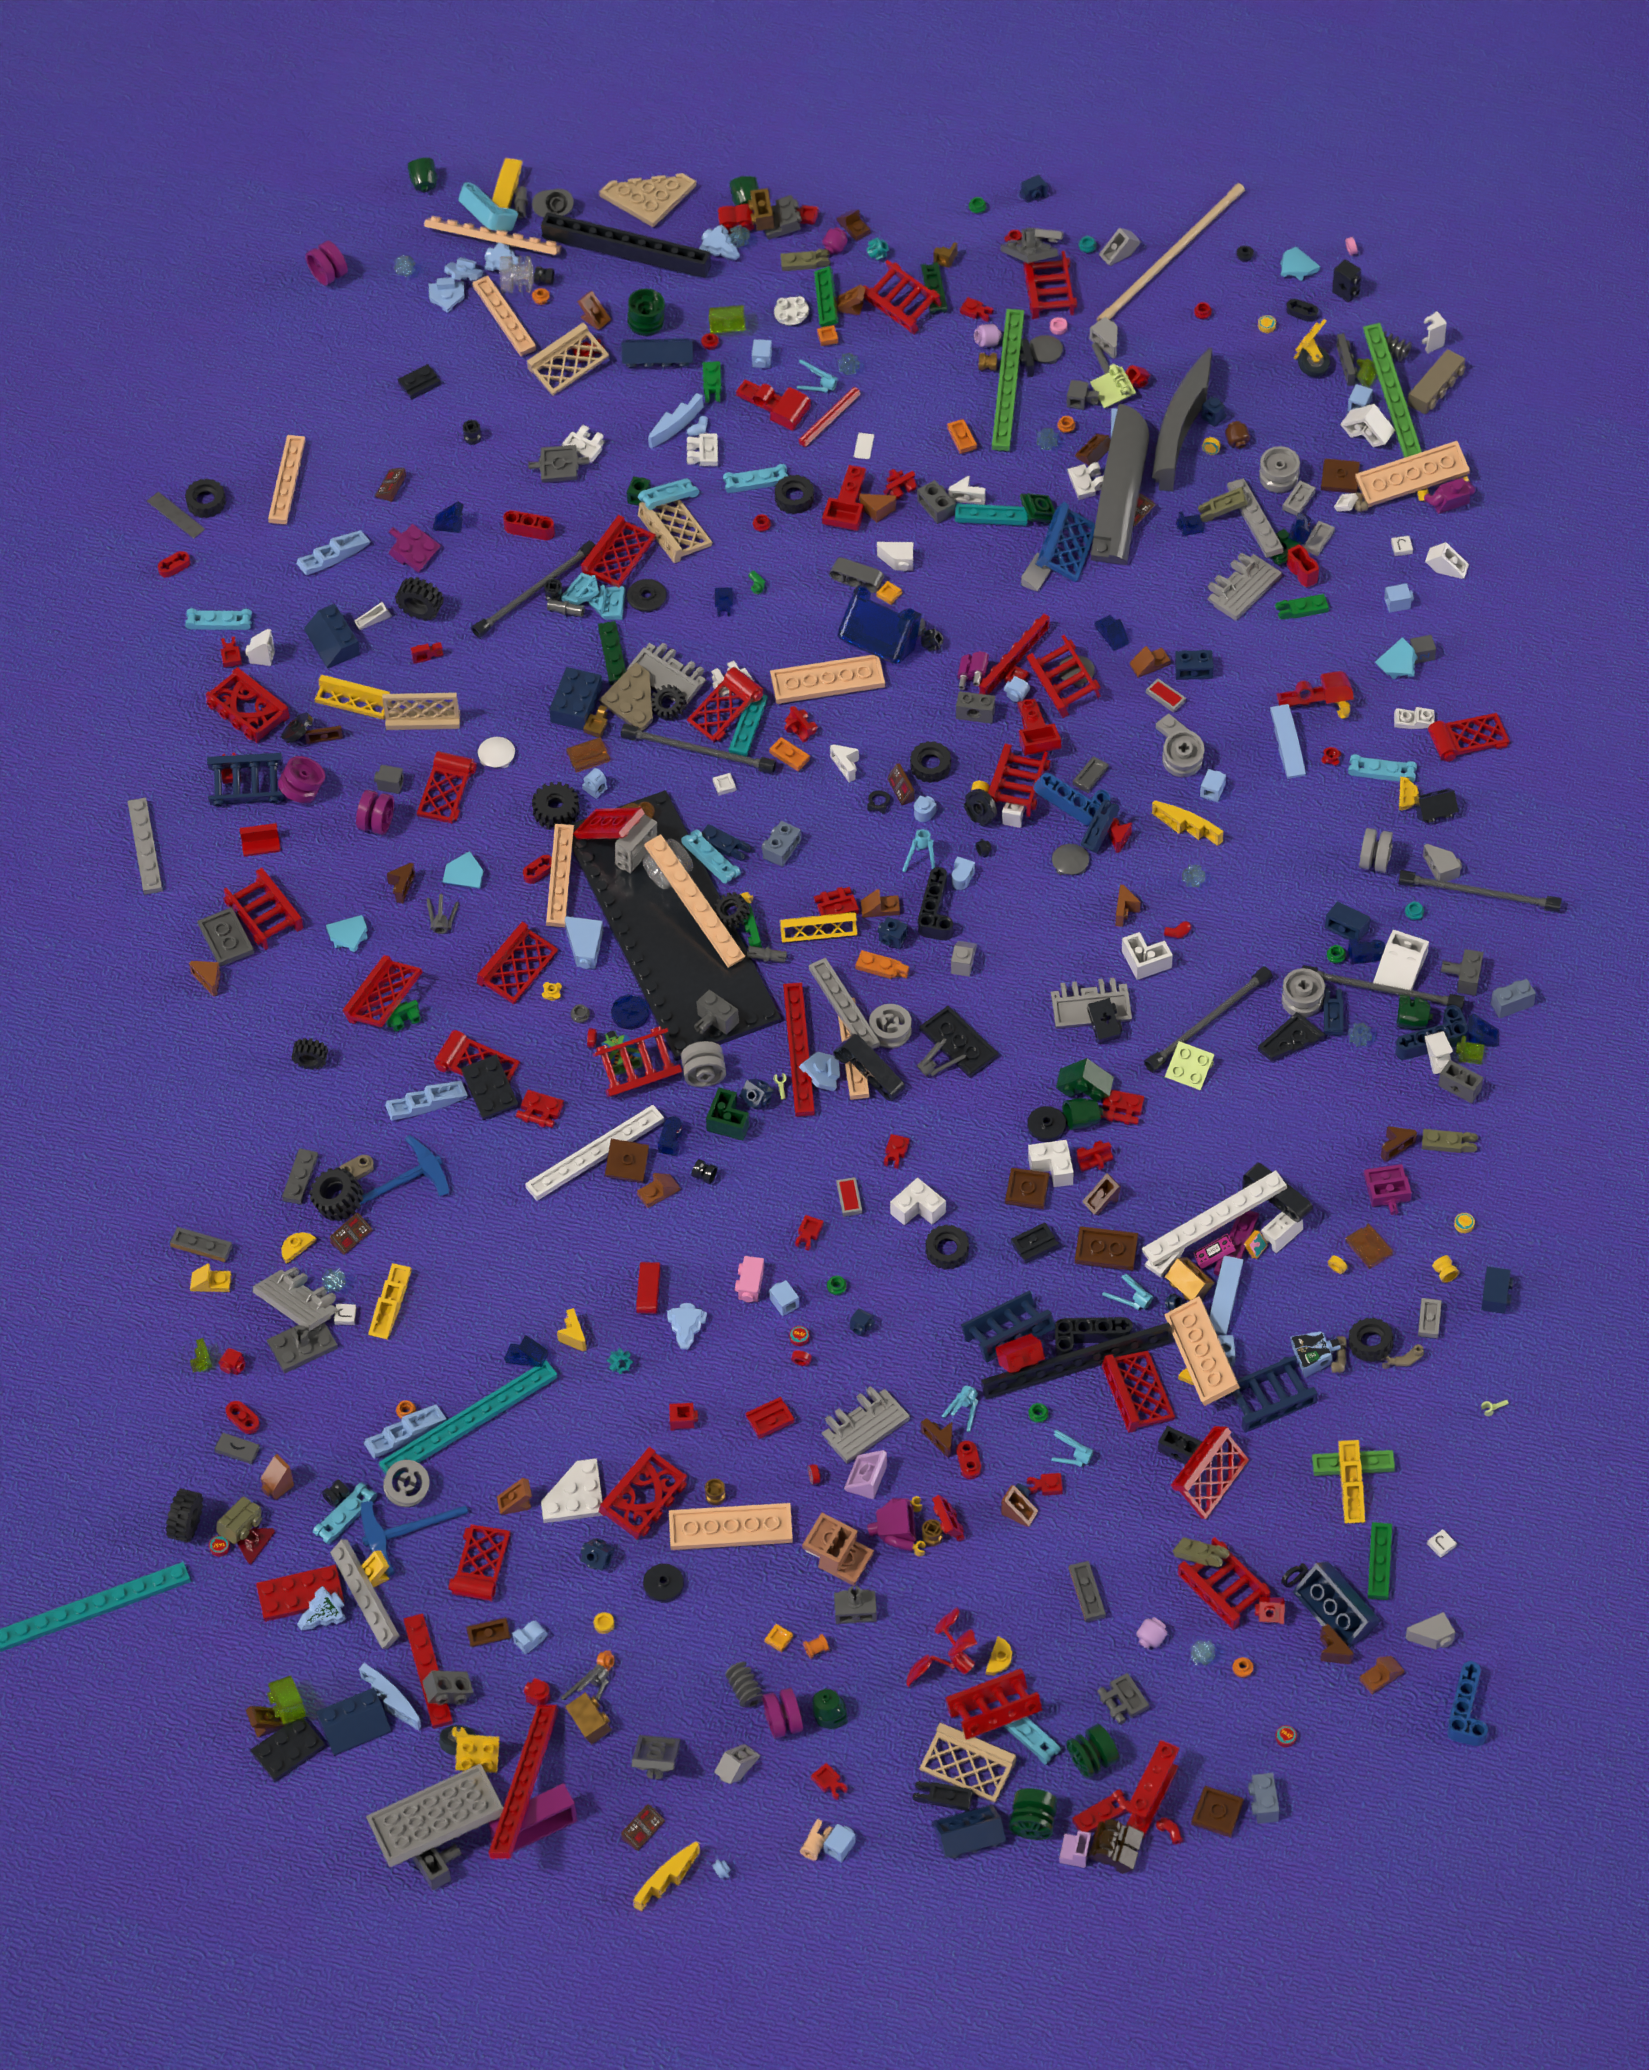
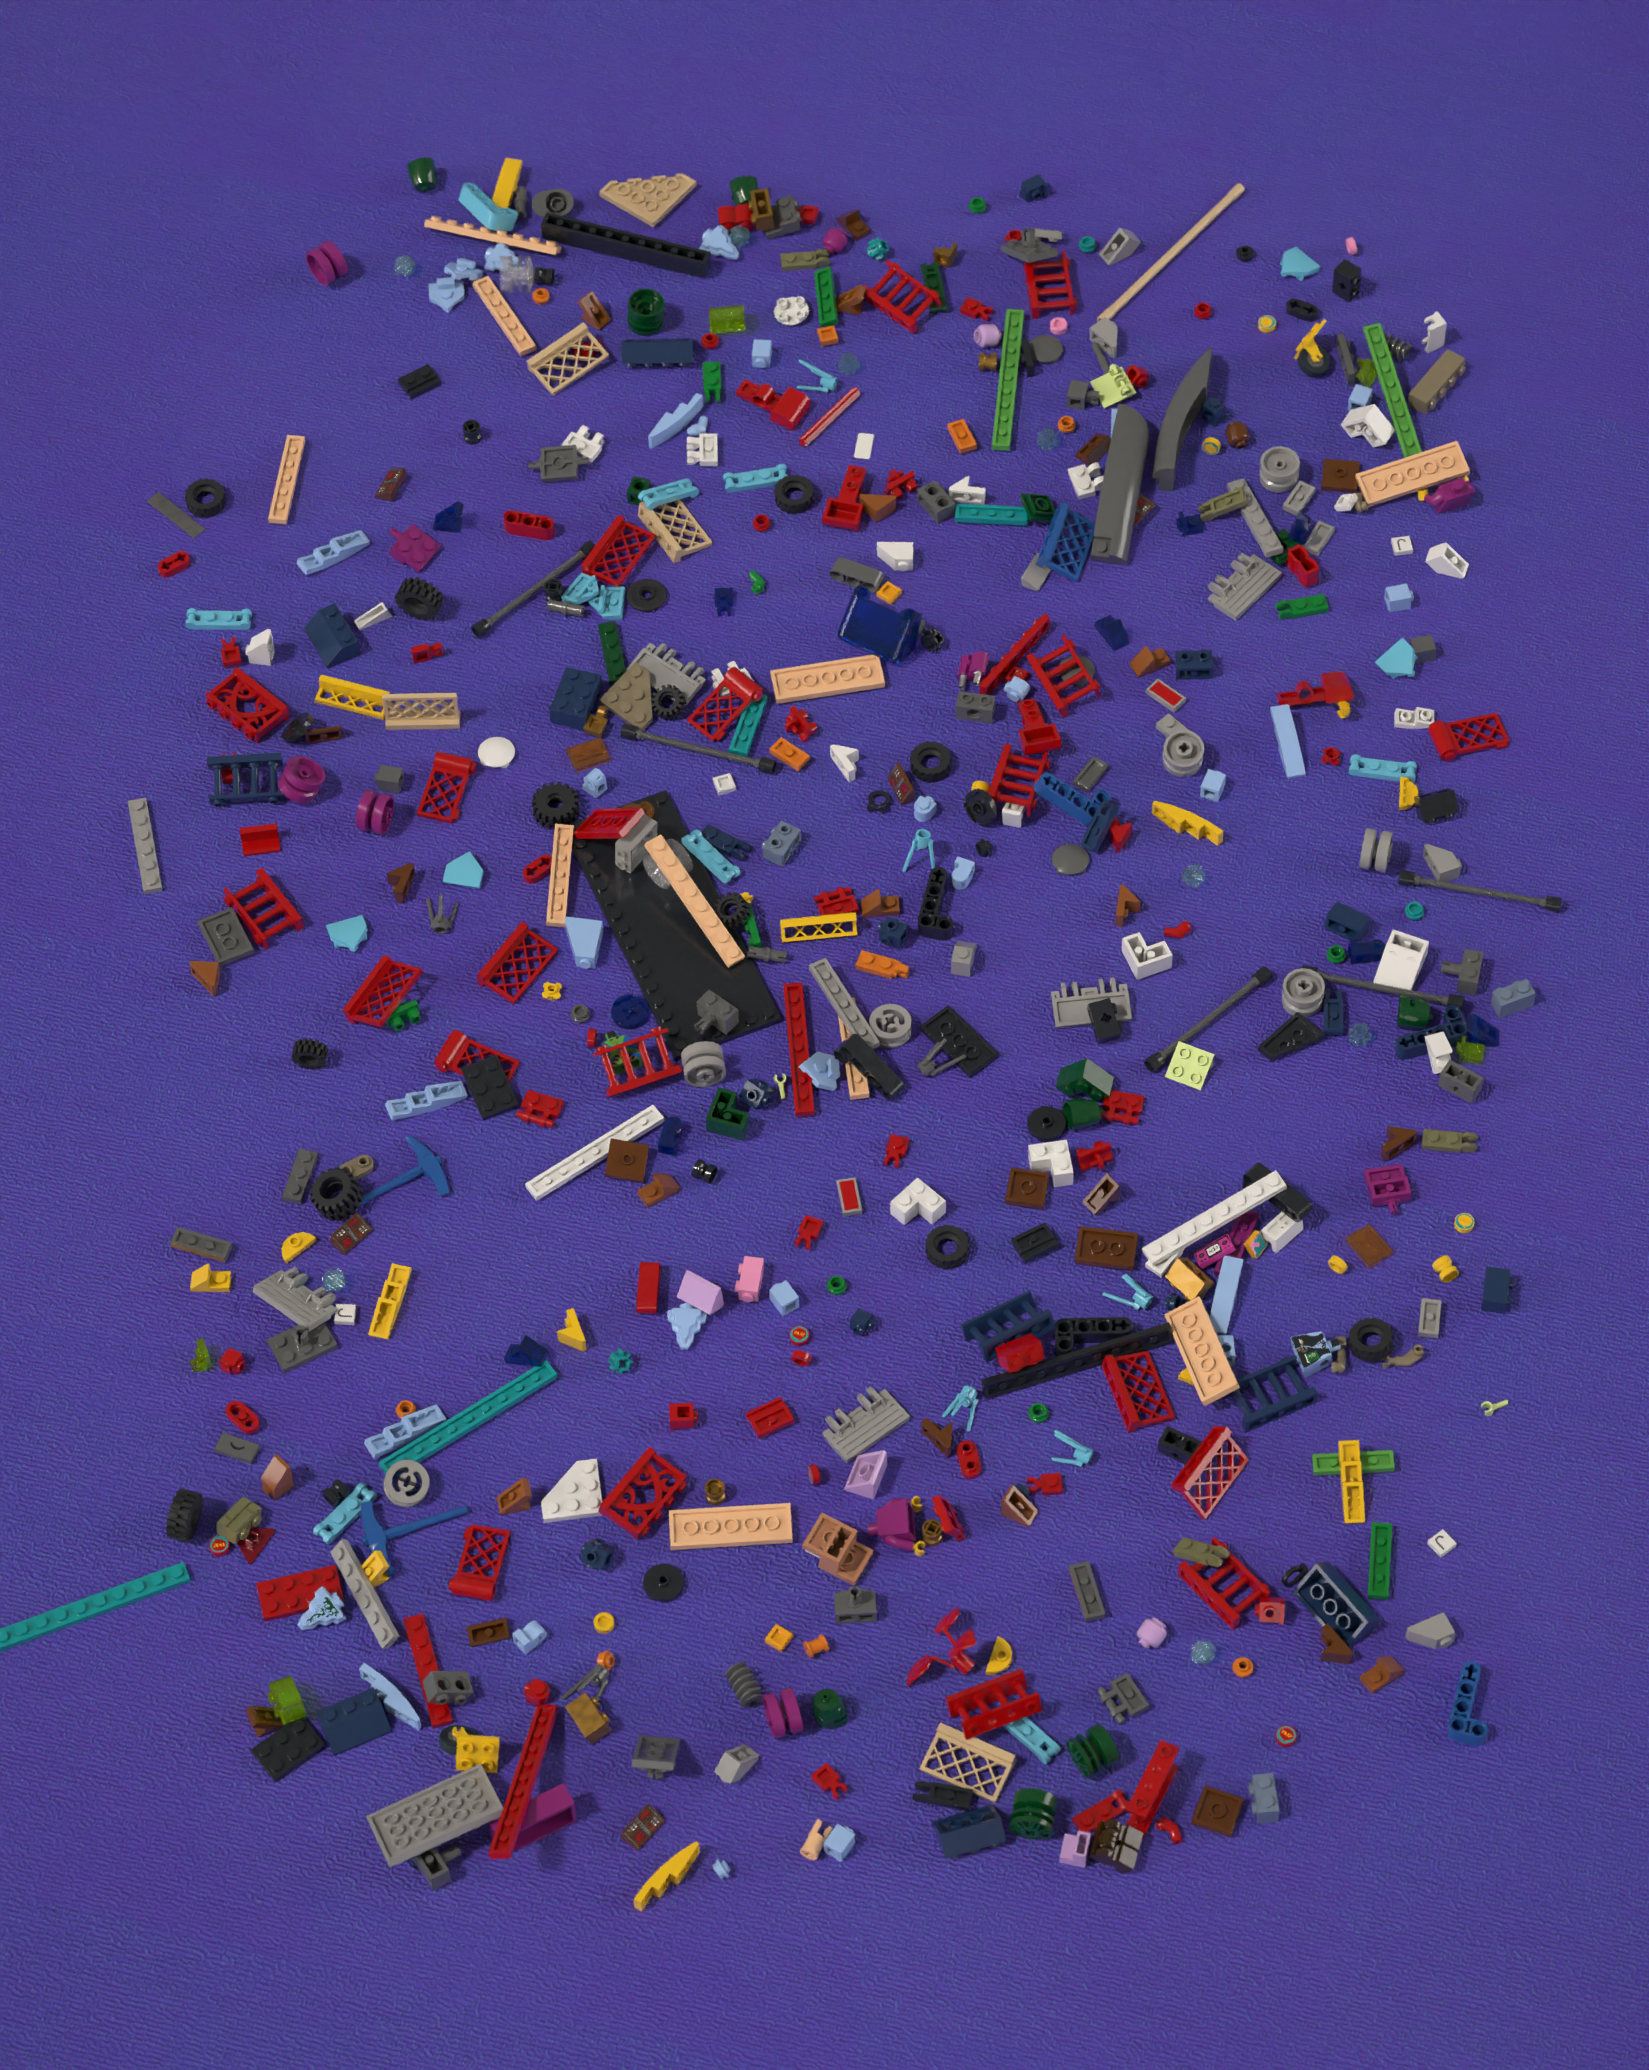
none -> lavender slope [677,1270,724,1315]

